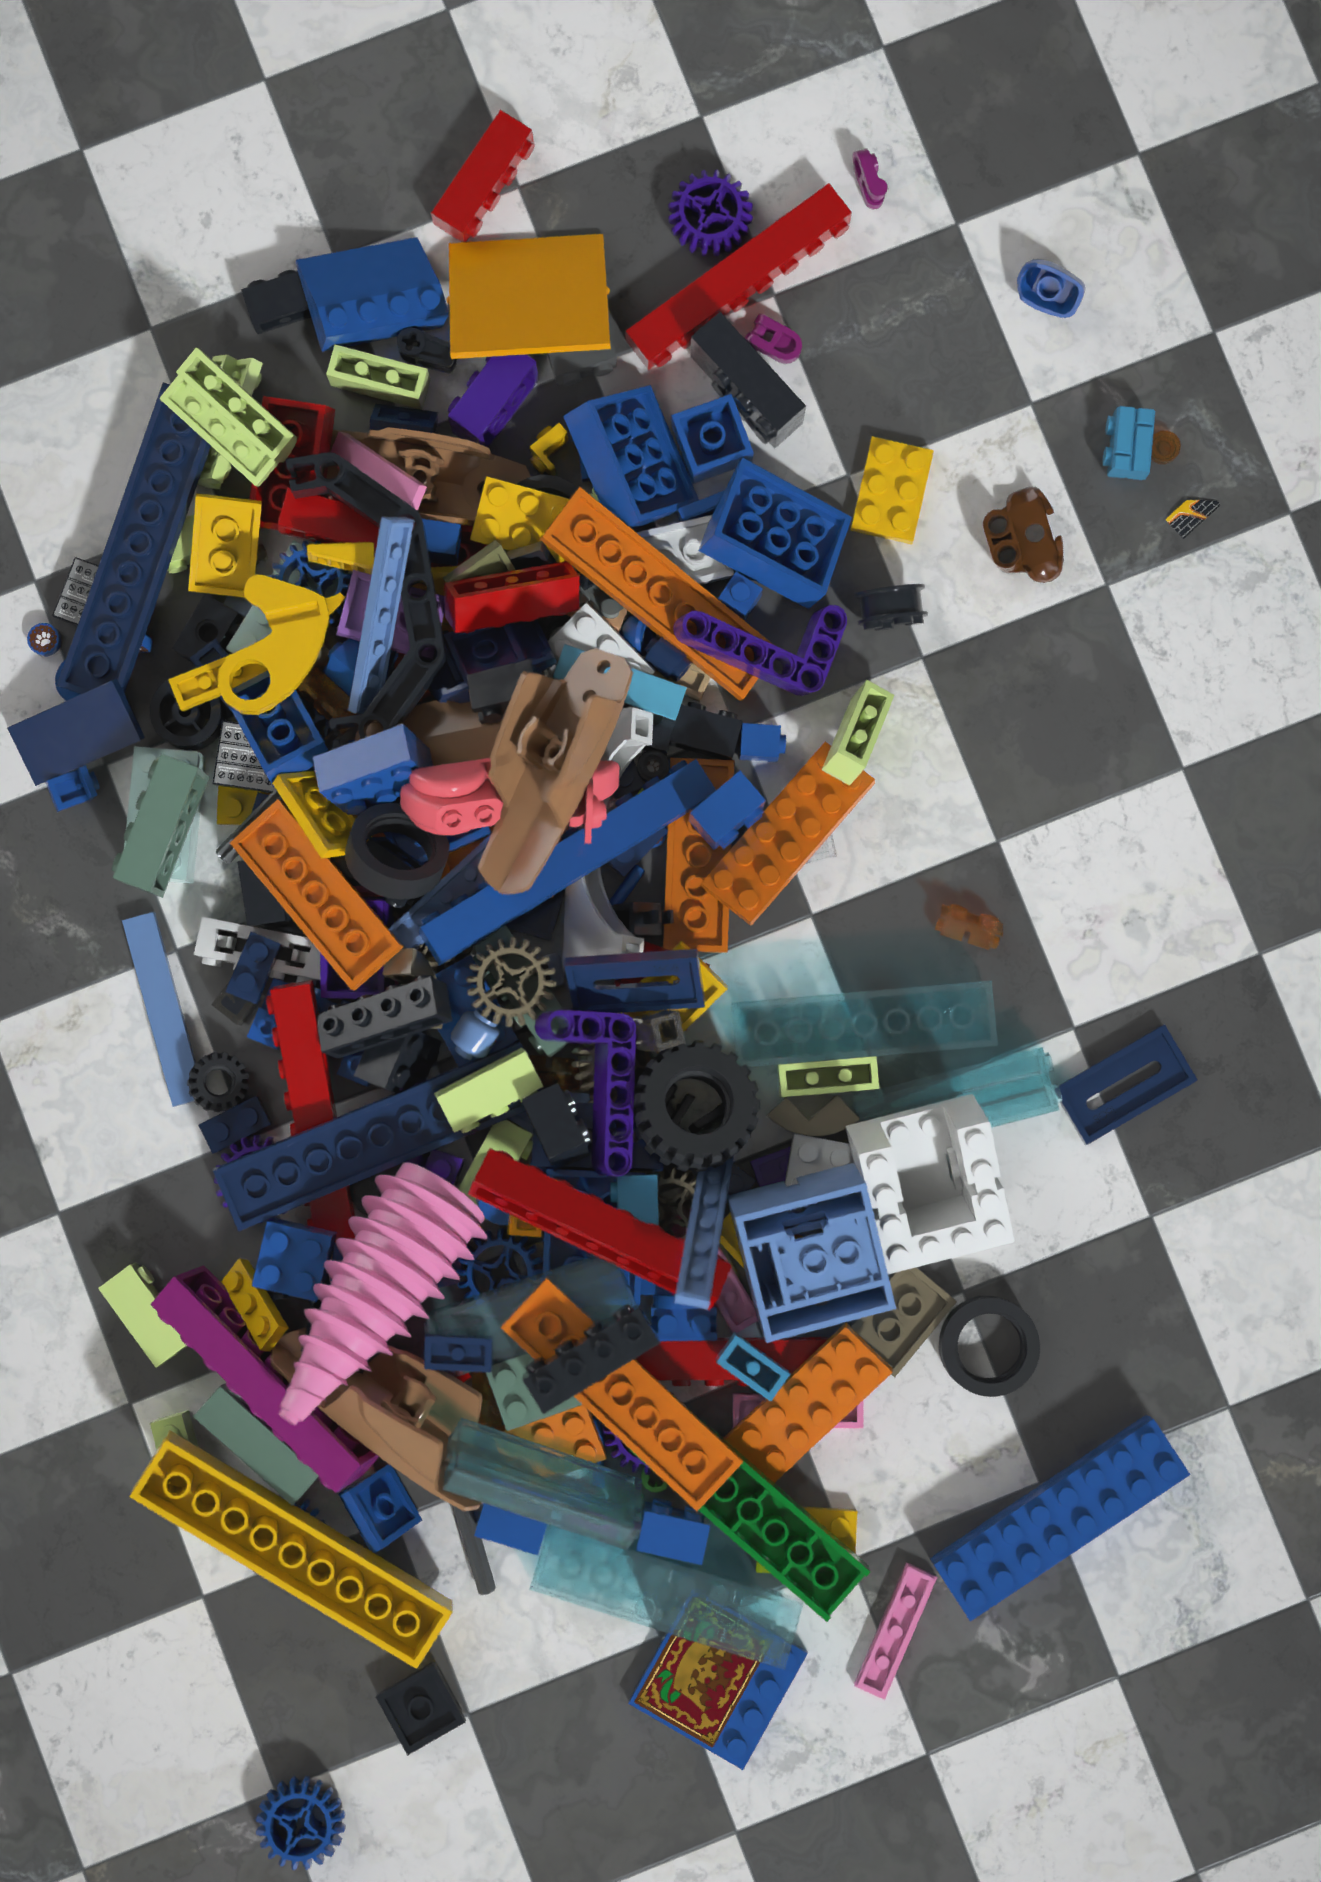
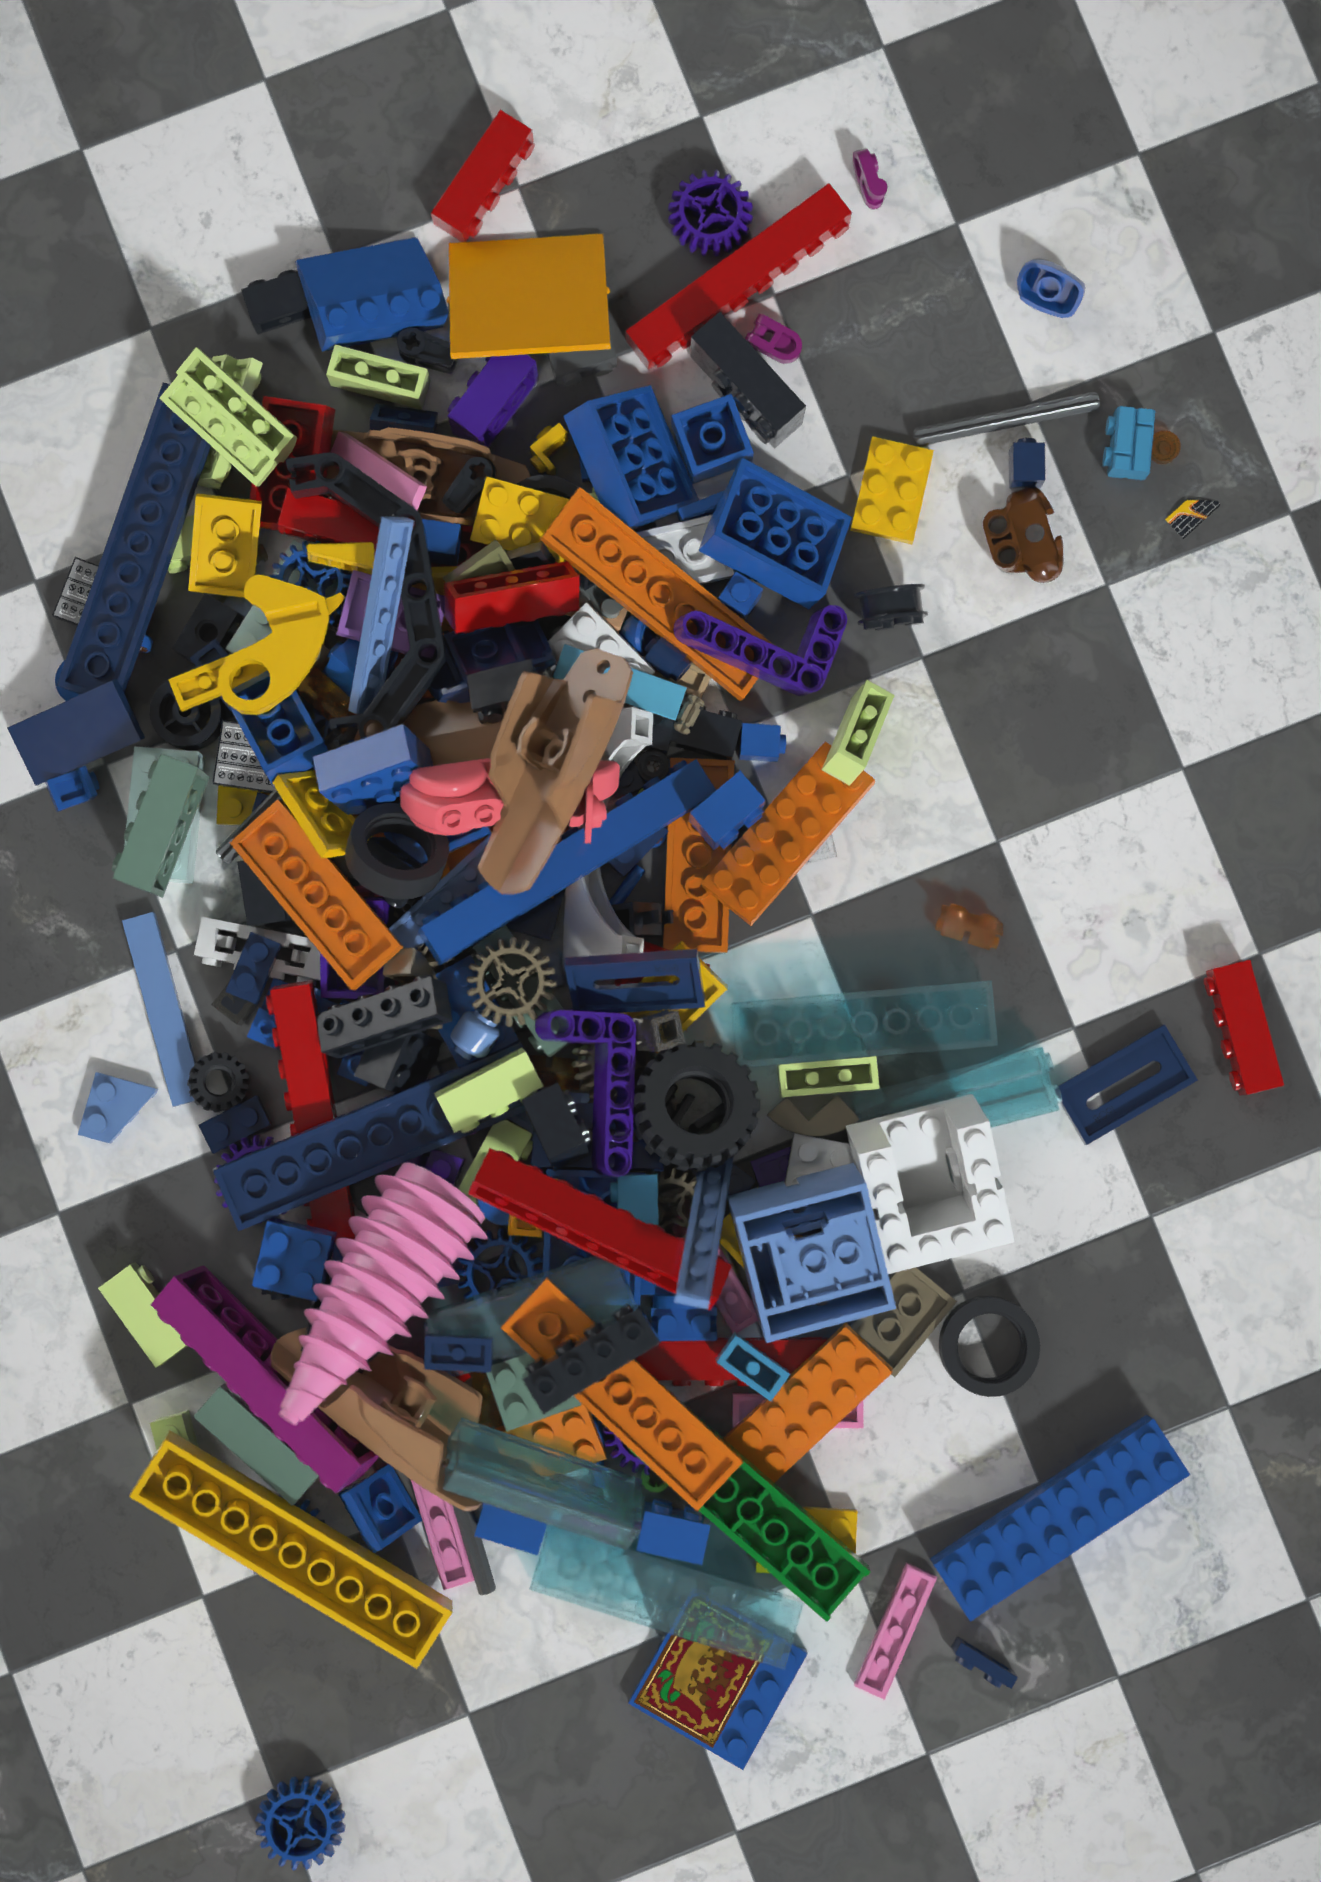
tile [27,623,62,657] -> none
yellow plate [221,1258,288,1352] -> none
black plate [376,1662,466,1756] -> none
none -> medium blue wing [78,1072,158,1143]
none -> bright pink tile [410,1479,475,1590]
none -> black piece [442,457,497,514]
none -> dark tan piece [674,694,704,735]
none -> dark grey axle [913,392,1100,446]
none -> dark blue plate [951,1636,1018,1689]
none -> dark blue brick [1009,438,1045,488]
none -> red brick [1204,960,1284,1096]

